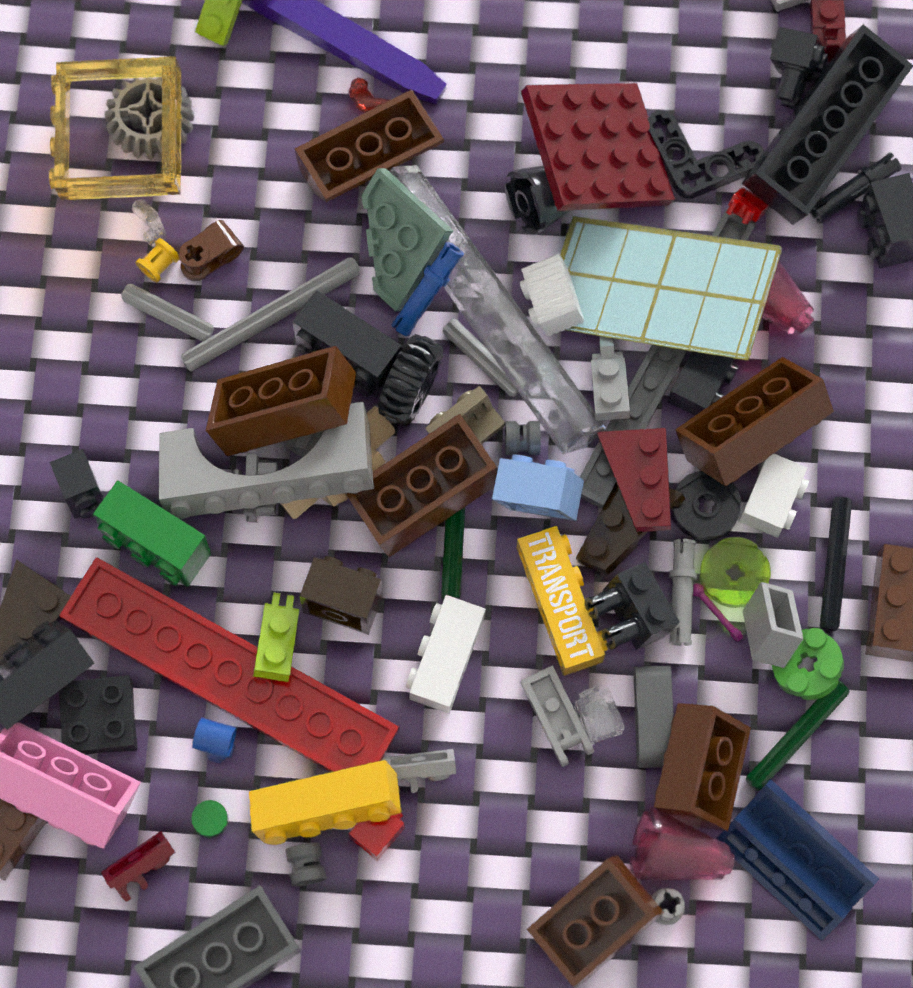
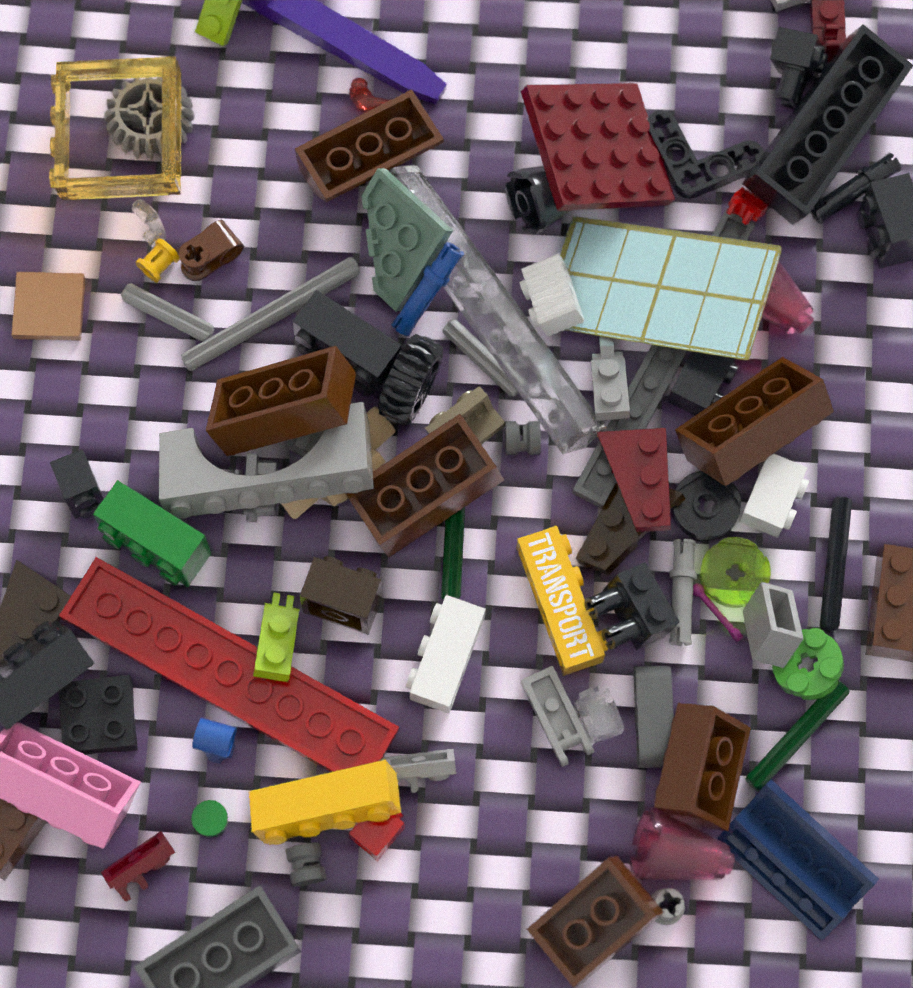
light blue brick [492,454,584,521] -> none
none -> medium nougat tile [12,272,85,341]

